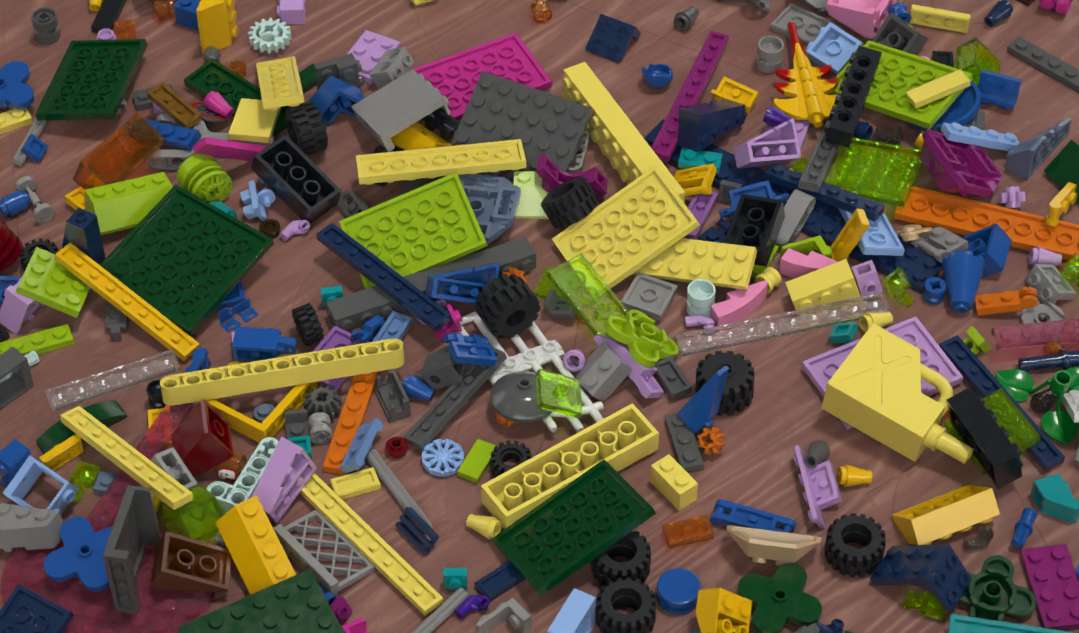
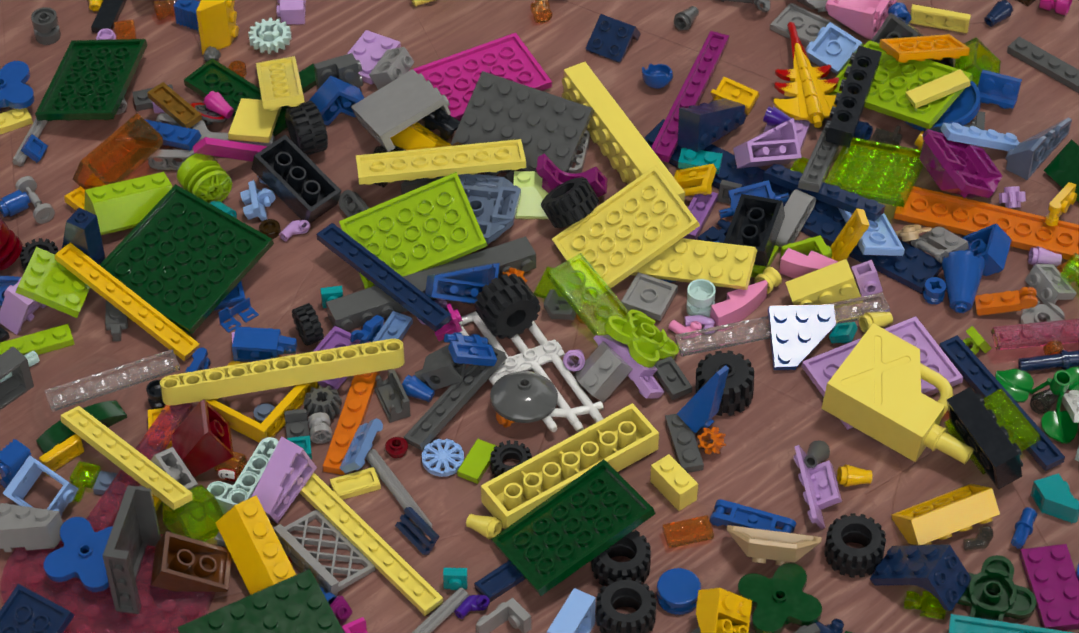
clear neon green plate [536,369,583,419] -> none
light grey wheel [756,36,784,74] -> none
clear neon green plate [883,267,914,307] -> none
none -> bright pink arm [668,320,702,338]
none -> plate [768,305,836,370]
none -> light orange plate [879,34,970,63]

